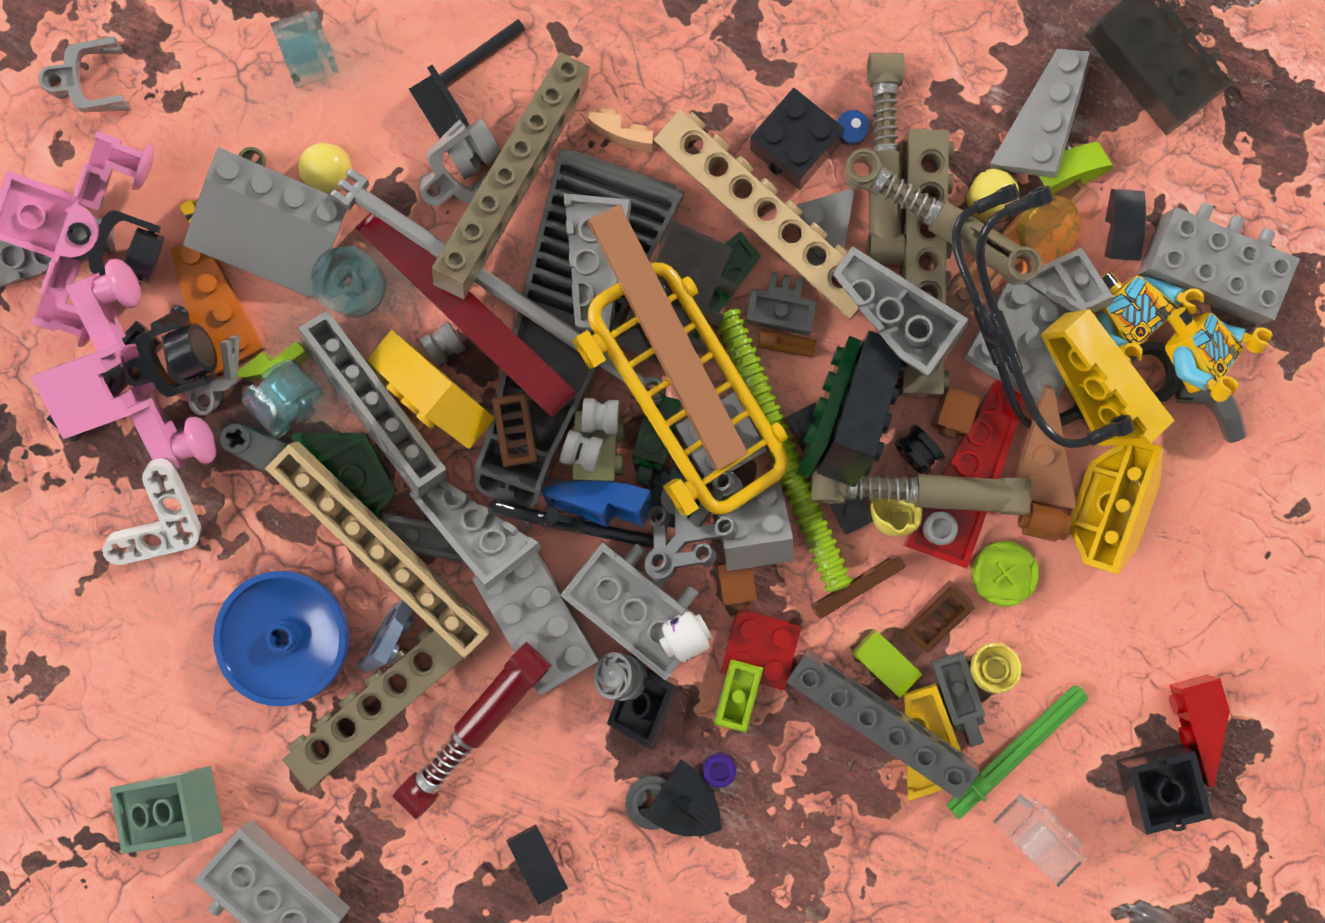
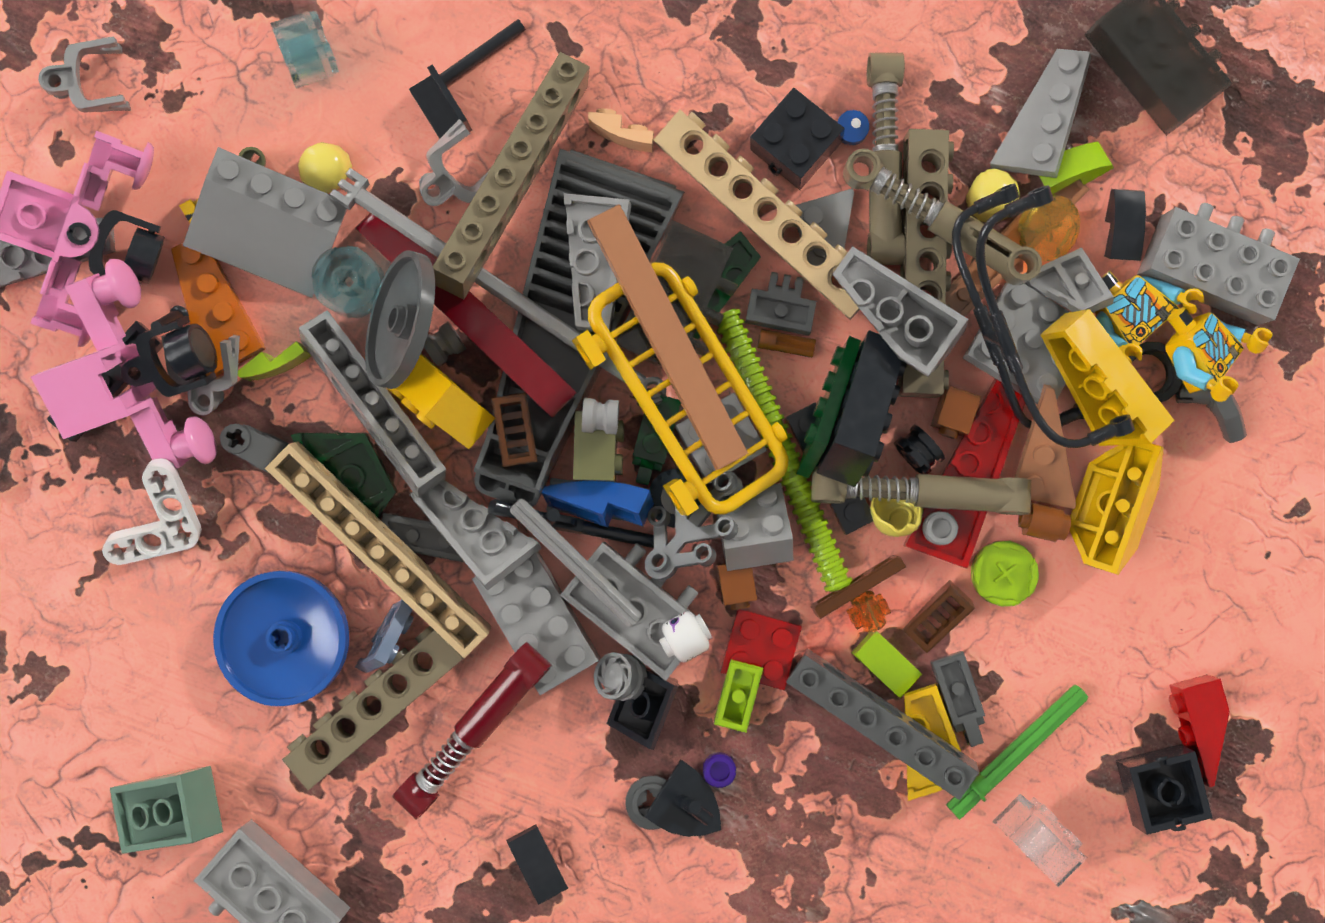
clear light blue brick [242,359,324,439] -> none
light grey wheel [447,118,501,180] -> none
light grey wheel [560,429,604,472] -> none
light yellow hair [970,643,1022,694] -> none
none -> dark grey dish [365,250,435,389]
none -> light grey axle [510,499,641,627]
none -> clear orange gear [846,591,891,632]

